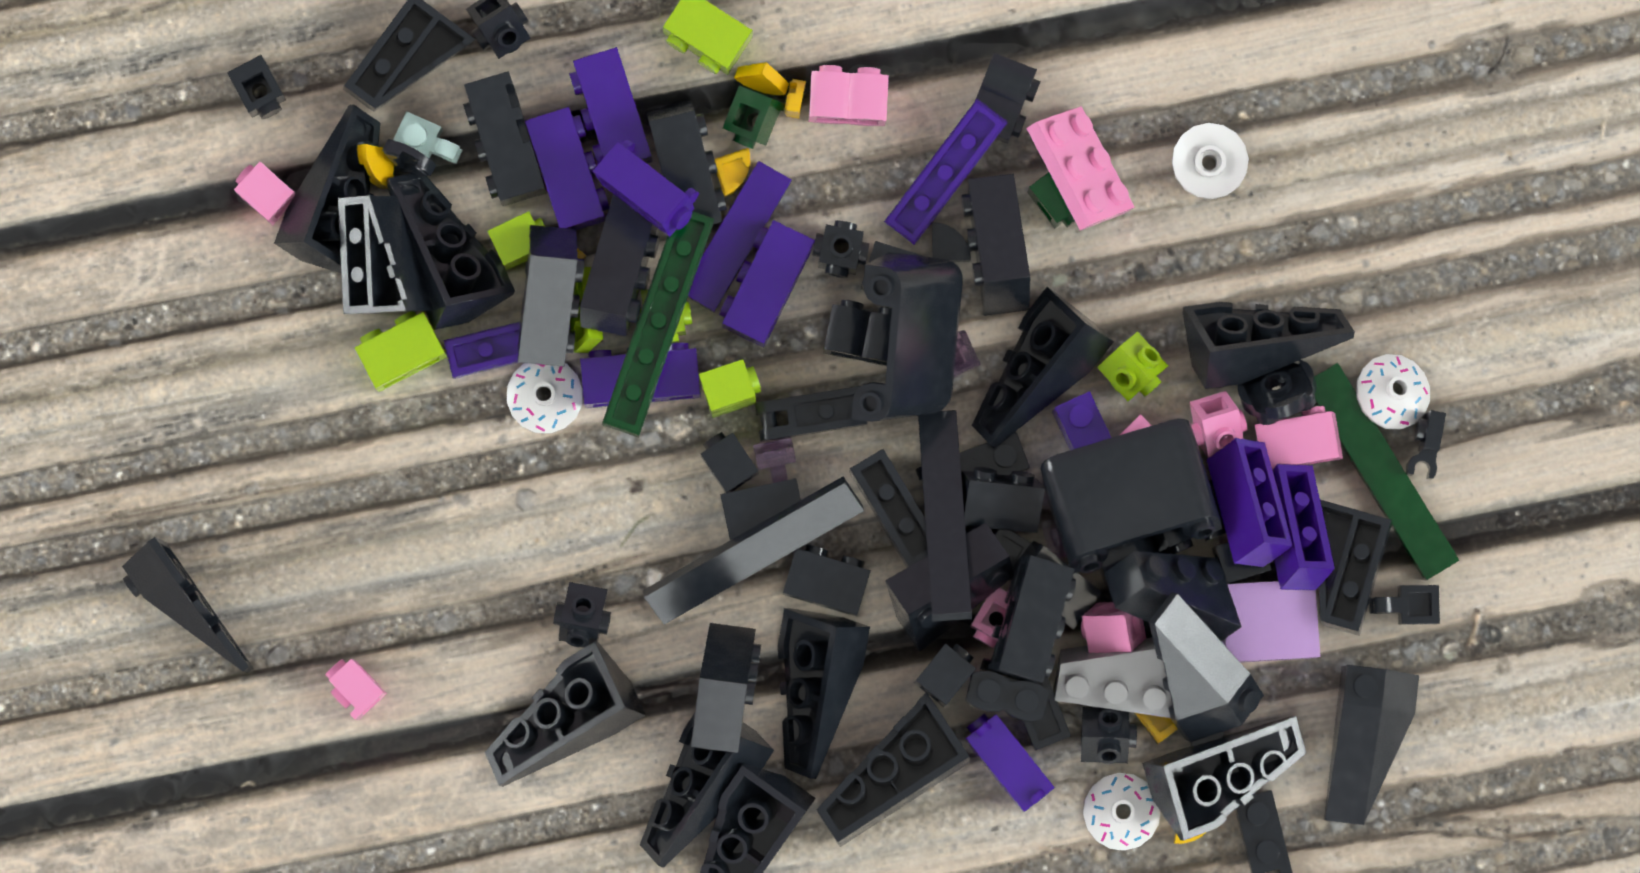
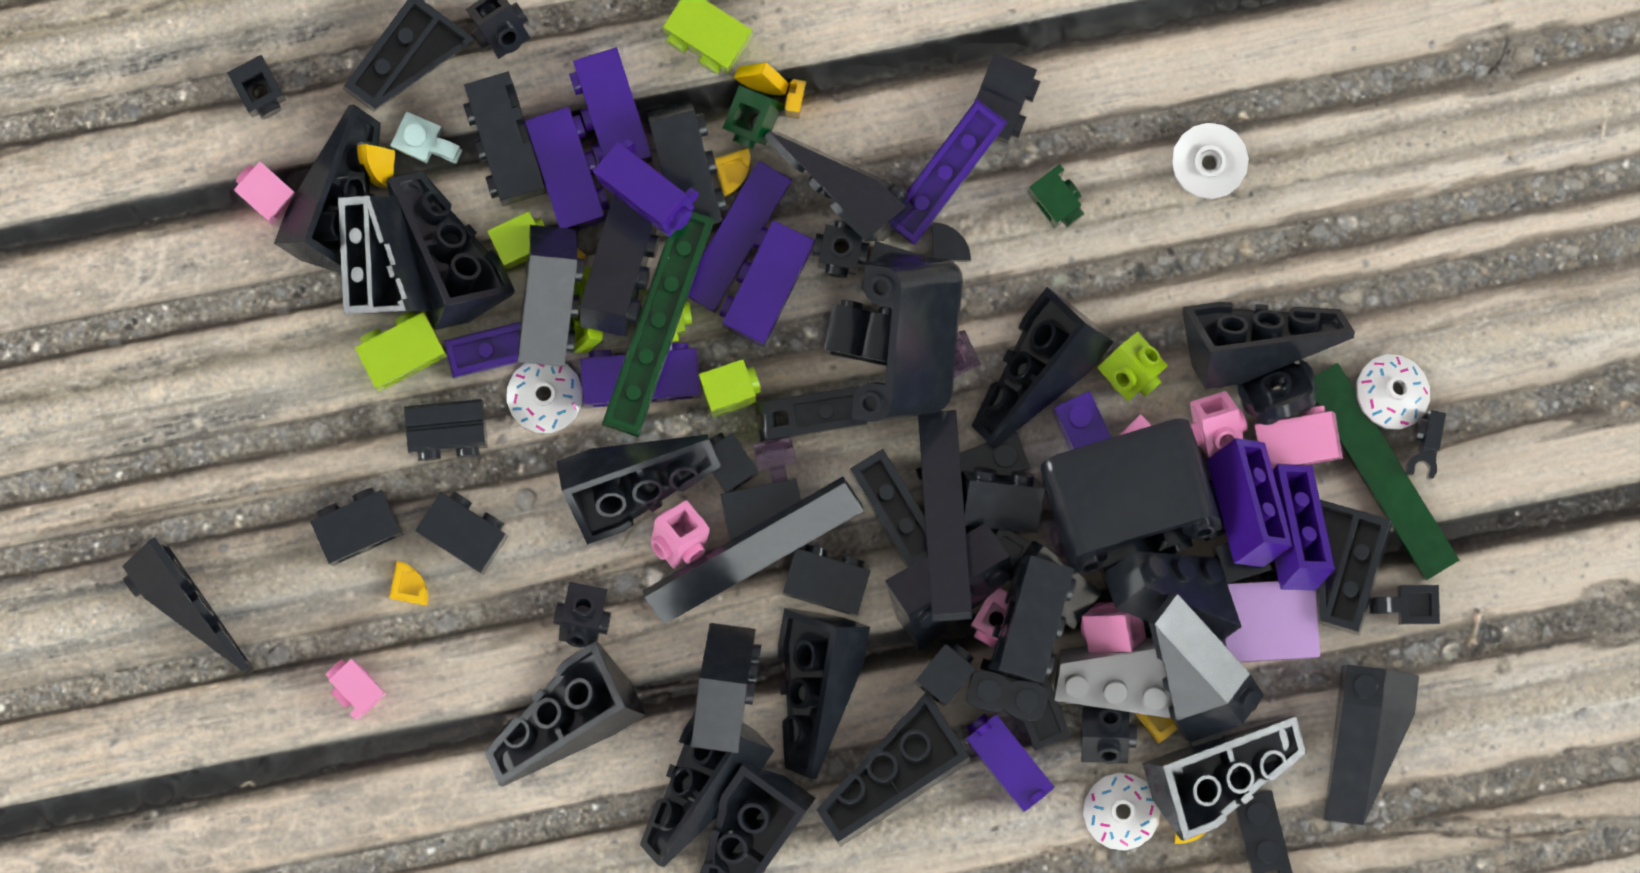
black tile [382,139,436,176] -> none
bright pink brick [808,65,889,126] -> none
black wedge [961,174,1030,316] -> none
bright pink plate [1026,106,1135,231] -> none
none -> black brick [310,487,404,566]
none -> yellow tile [389,561,429,606]
none -> black brick [404,399,488,461]
none -> black brick [415,491,508,575]
none -> black wedge [556,434,721,545]
none -> bright pink brick [651,500,710,569]
none -> black wedge [764,131,914,242]

